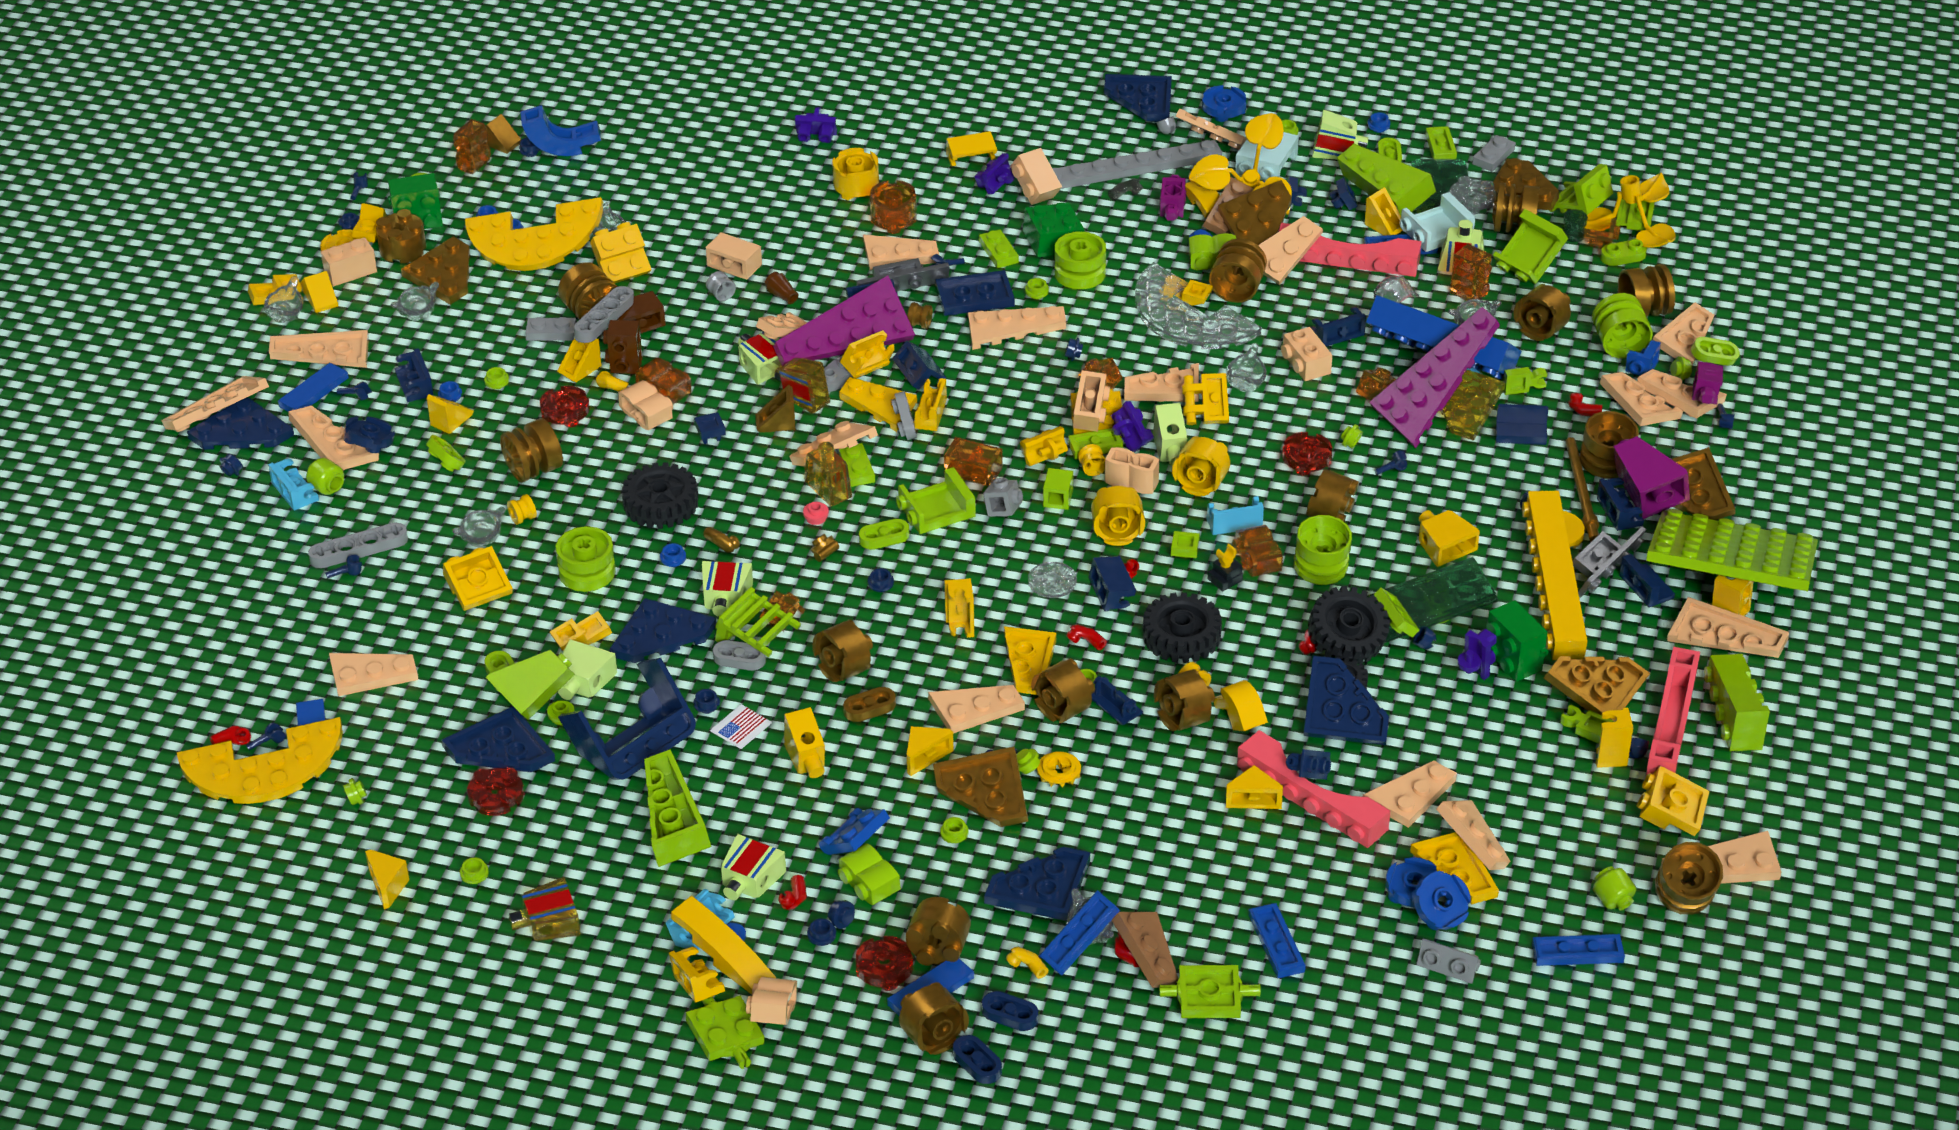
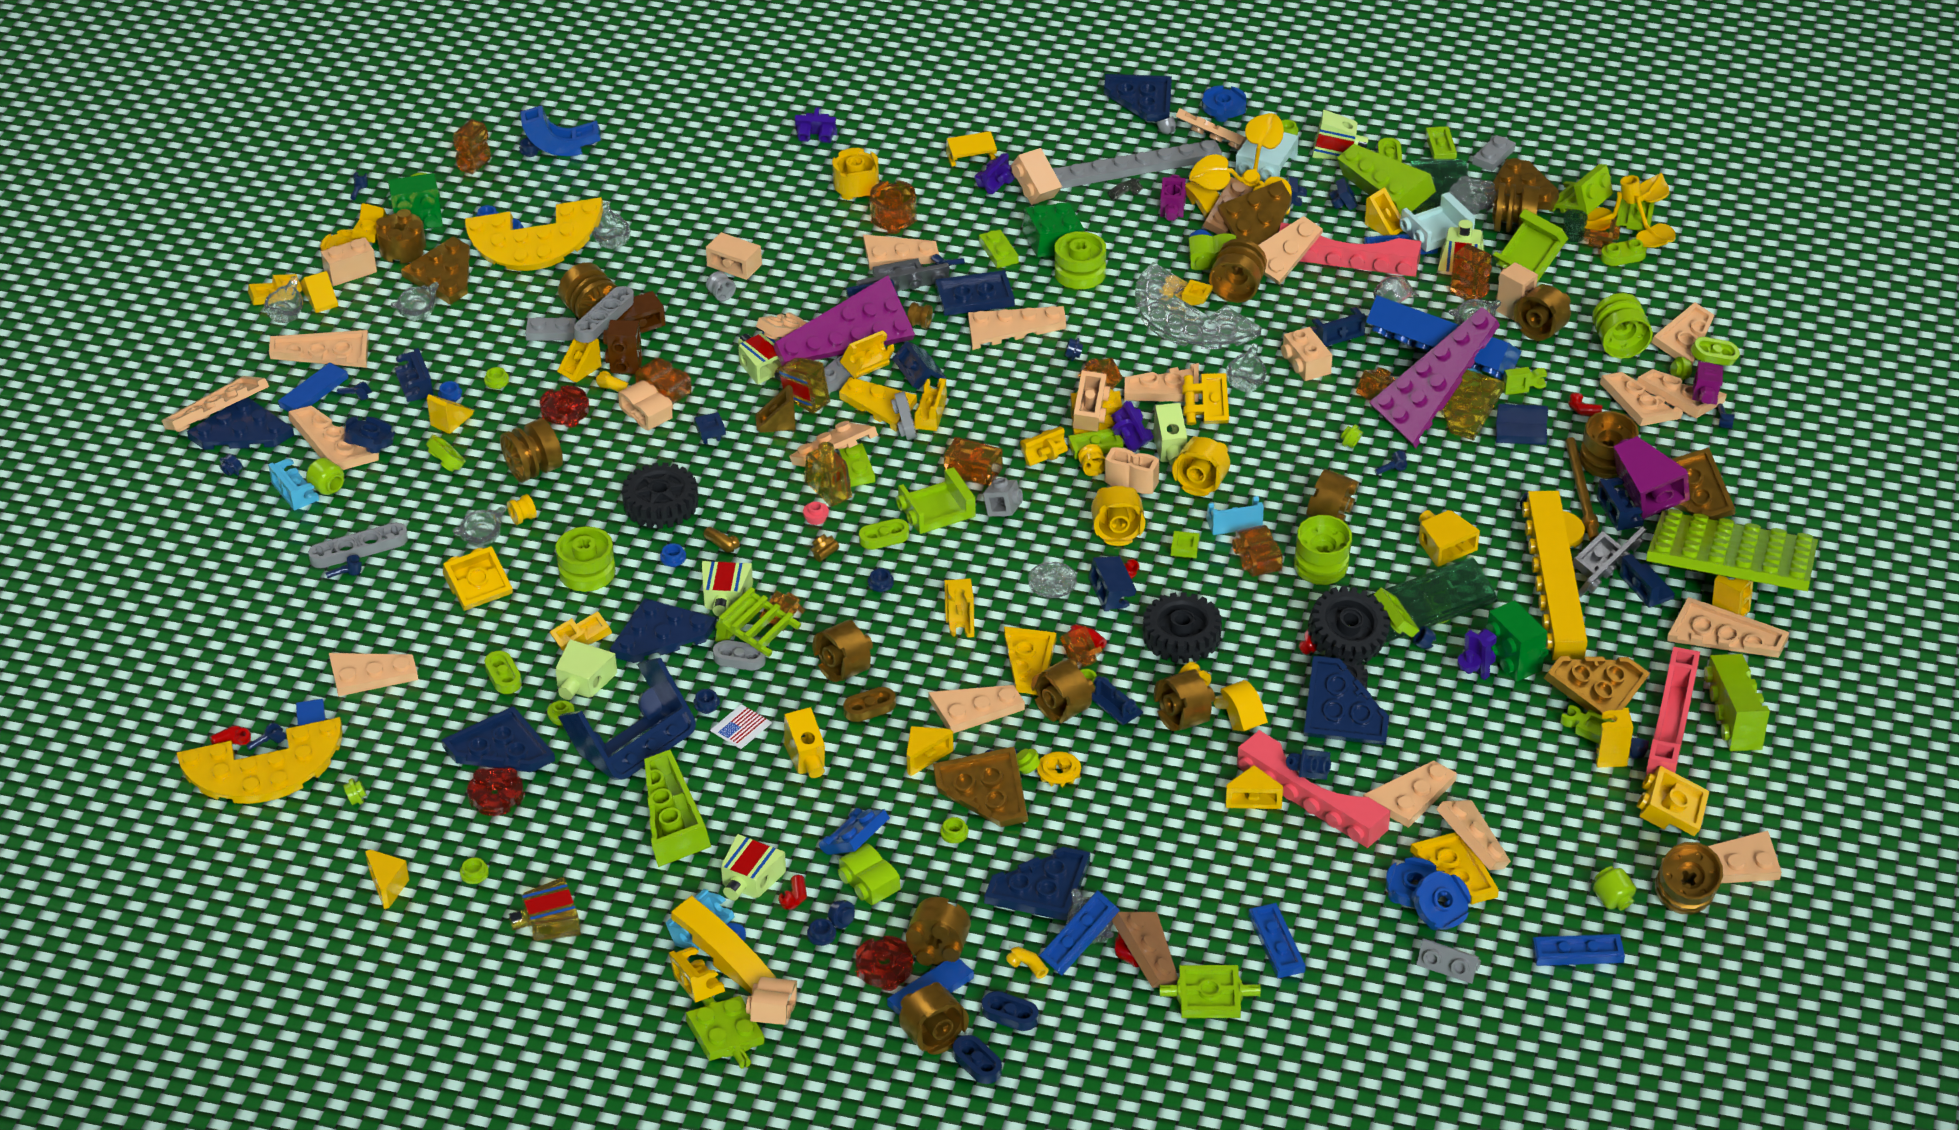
dark blue plate [338,212,360,230] -> none
pearl gold slope [472,114,521,154] -> none
lime slope [486,650,575,720] -> none
yellow plate [590,222,652,283] -> none
reddish brown cone [764,272,799,304] -> none
lime plate [1025,278,1049,299] -> none
lime brick [1043,468,1073,510] -> none
black piece [1207,543,1243,592] -> none
clear red plate [1282,432,1332,475] -> none
blue plate [1368,112,1390,133] -> none
pearl gold wheel [1618,264,1675,317] -> none
blue bracket [1625,340,1661,376] -> none
none -> clear orange bracket [1060,626,1103,667]
none -> light nougat brick [1496,262,1538,323]

